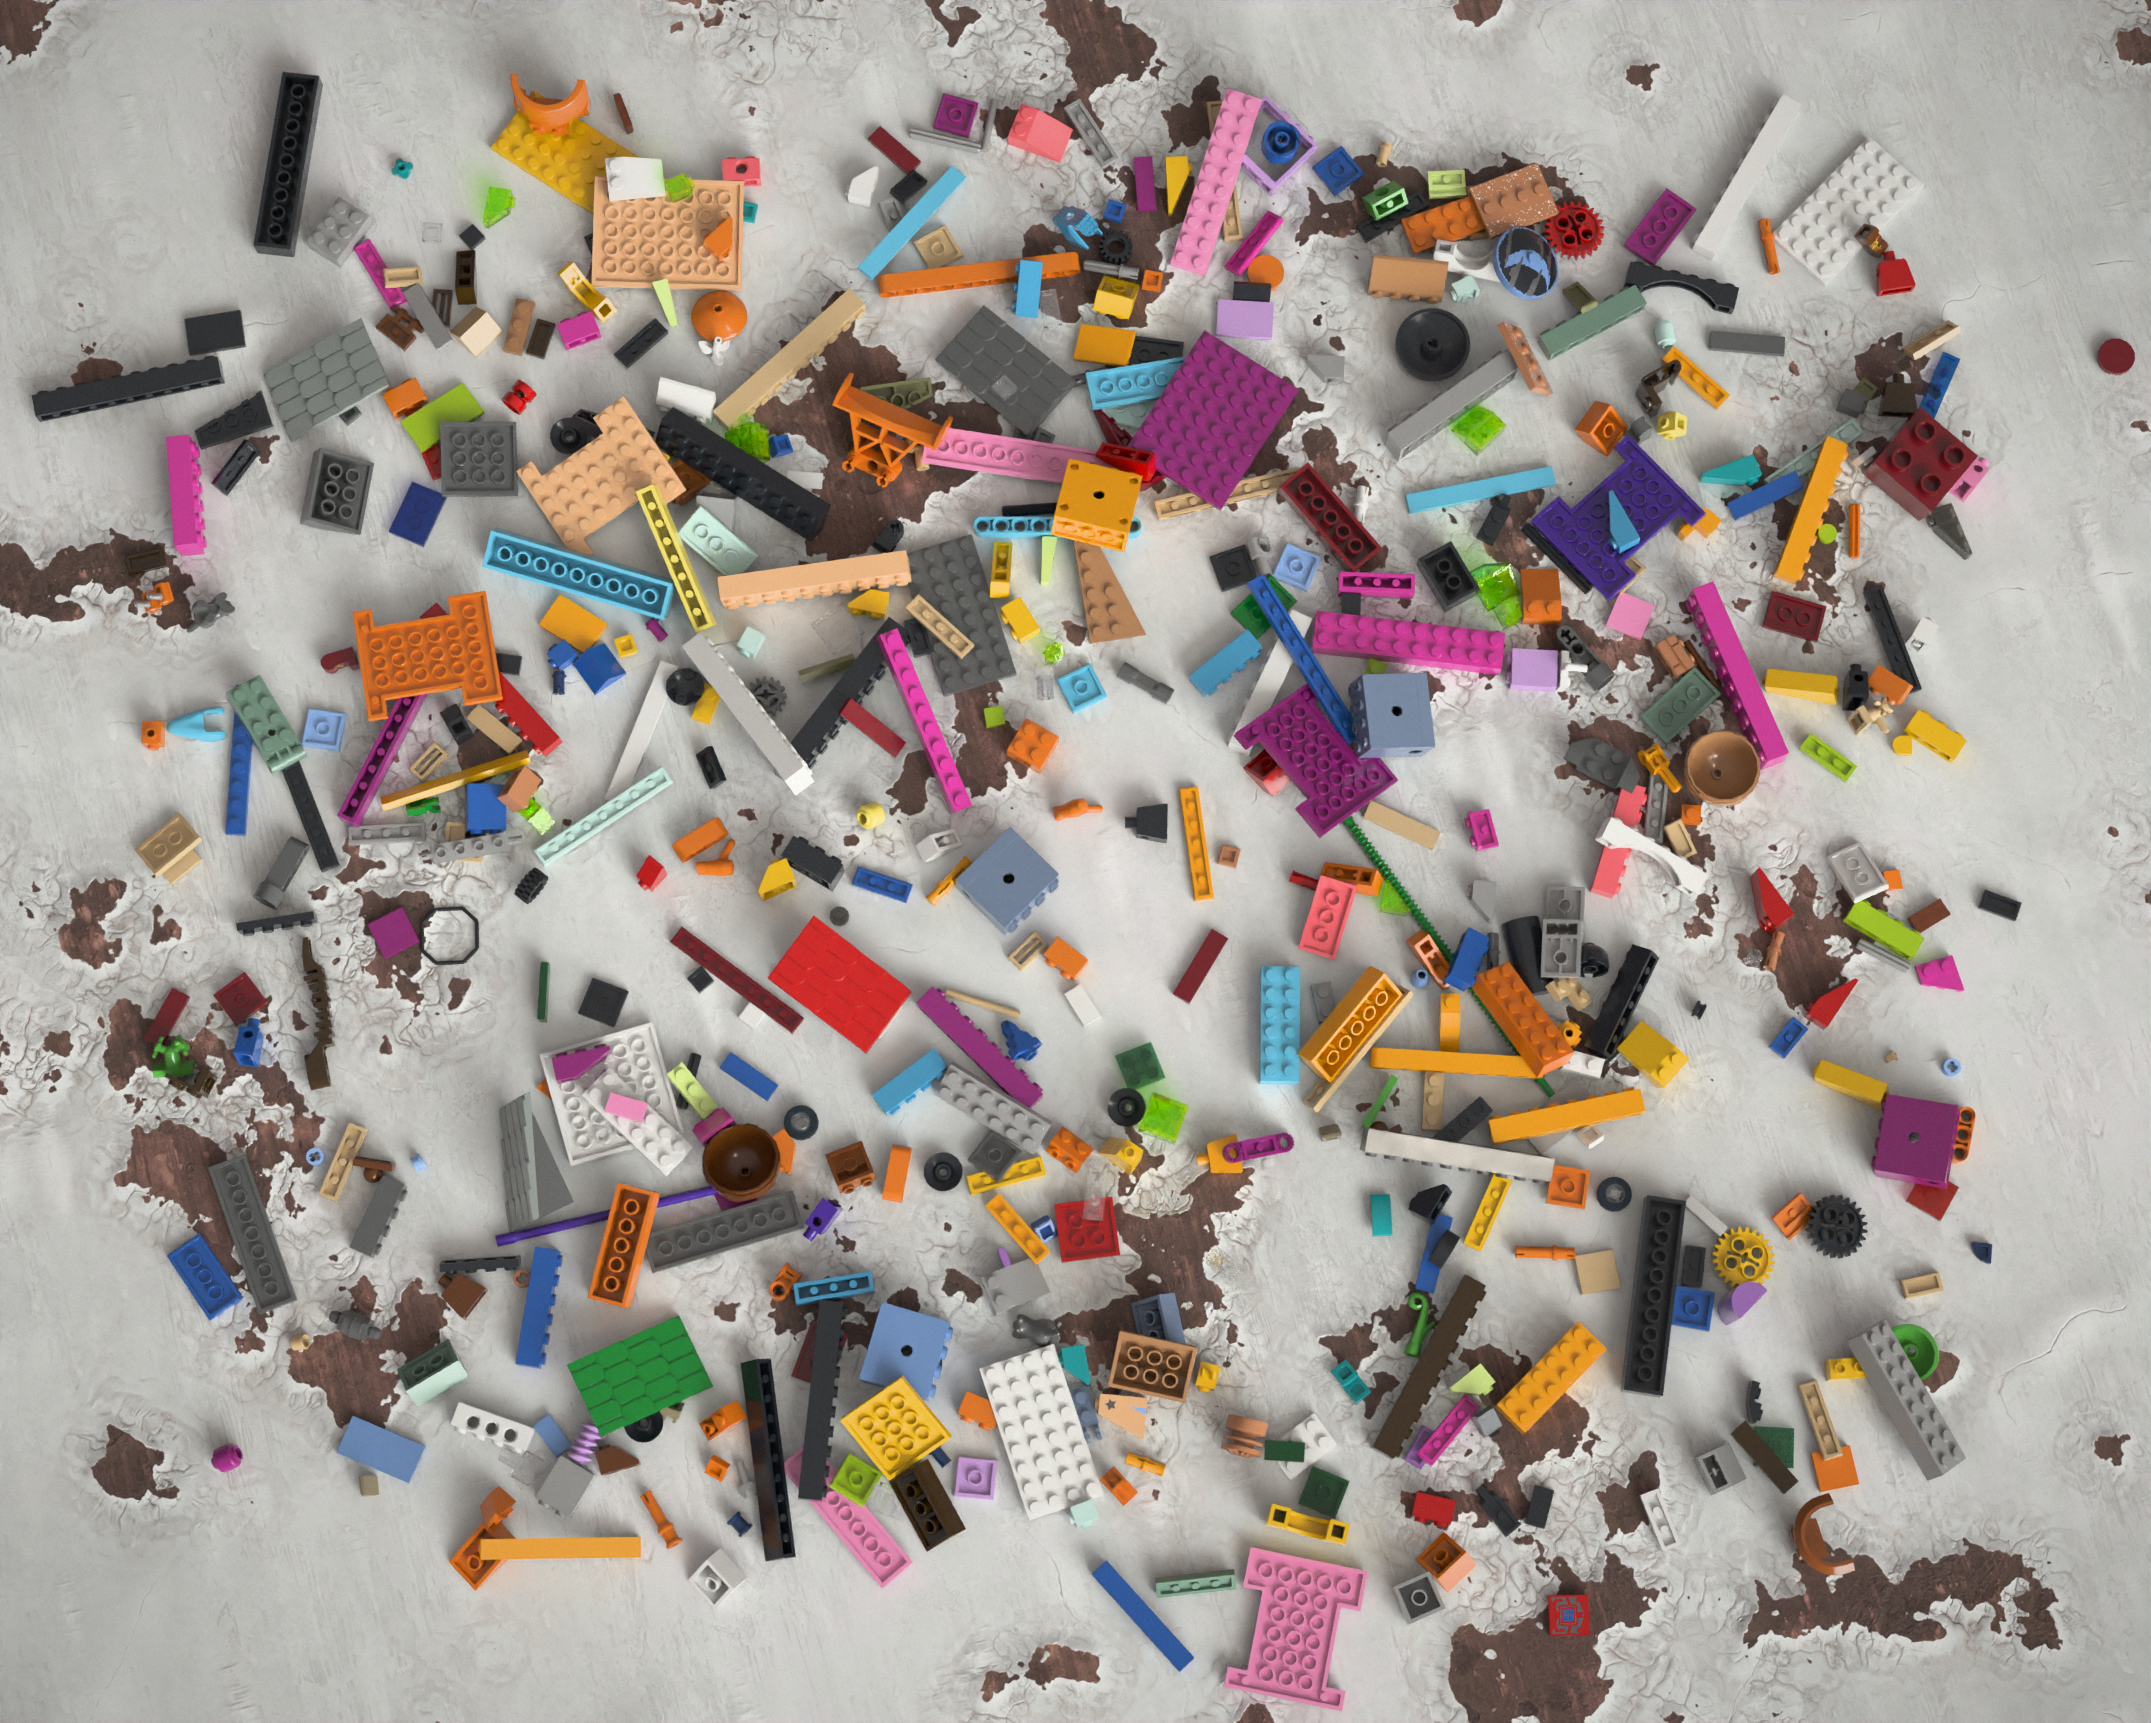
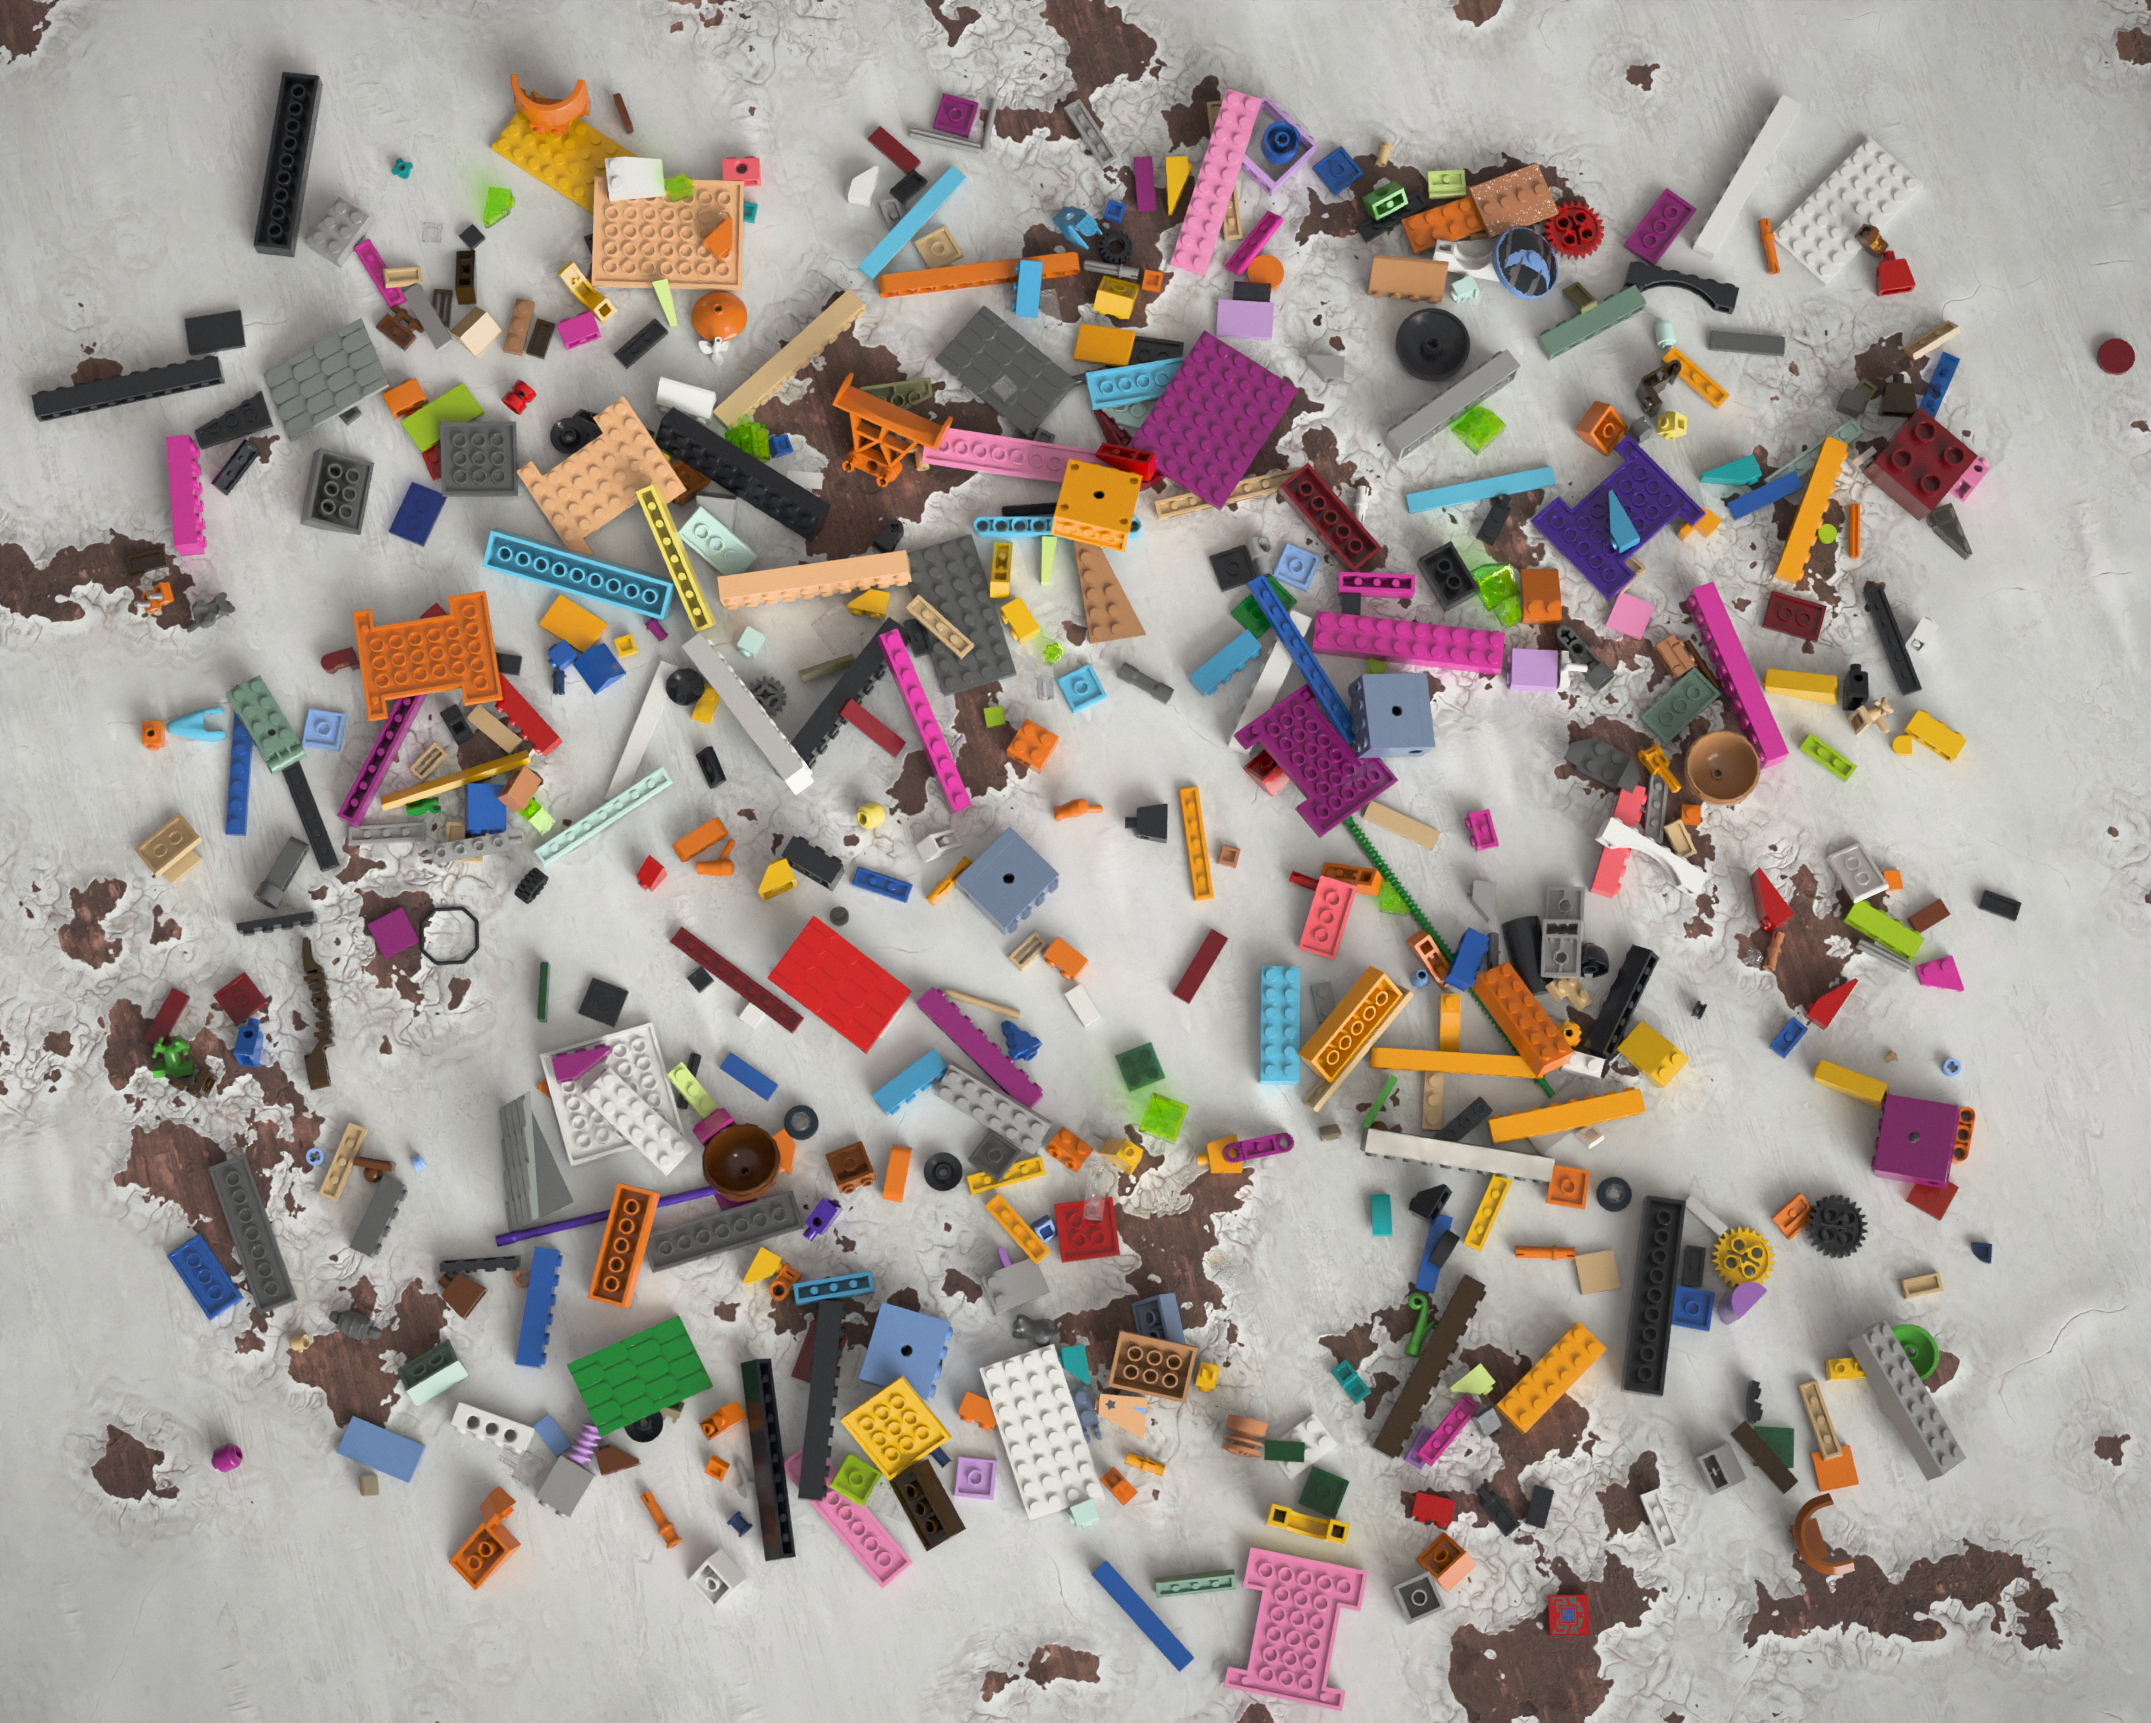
light orange tile [480,1537,641,1560] -> none
bright pink tile [604,1092,648,1123] -> none
coral slope [1008,103,1073,163] -> none
black dish [1108,1088,1146,1127] -> none
nougat plate [1497,321,1554,396] -> none
black axle [1521,523,1593,594] -> none
orange brick [1868,664,1913,705] -> none
none -> yellow slope [742,1247,784,1285]

